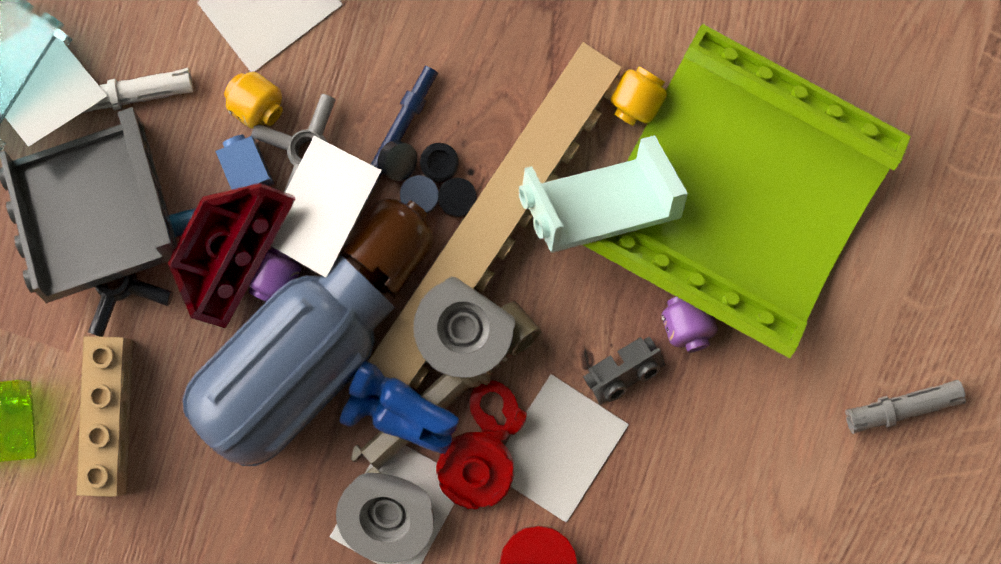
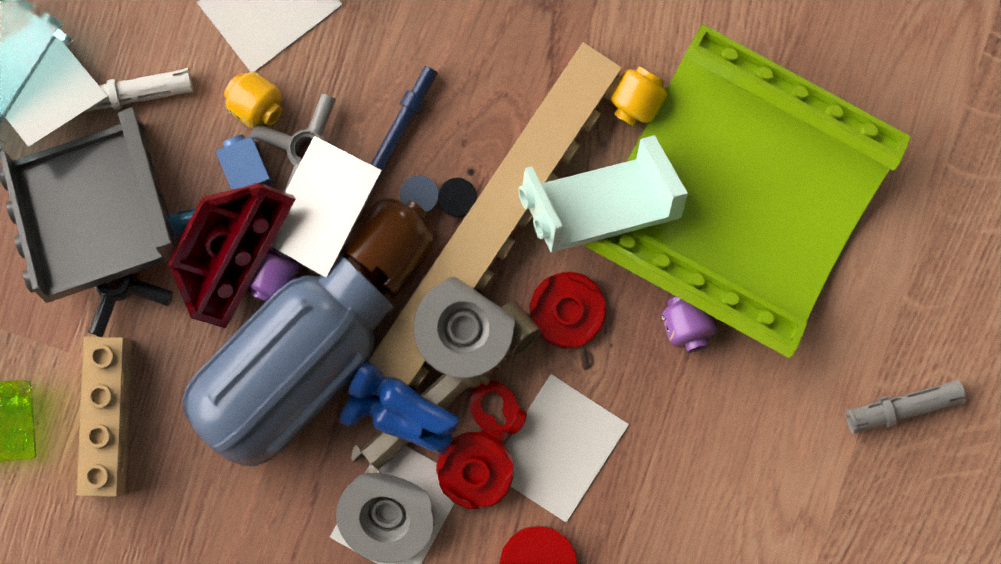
black tile [378,140,417,181] -> none
black tile [420,143,459,183] -> none
dark grey hinge [583,337,665,405] -> none
none -> red tile [529,271,607,349]

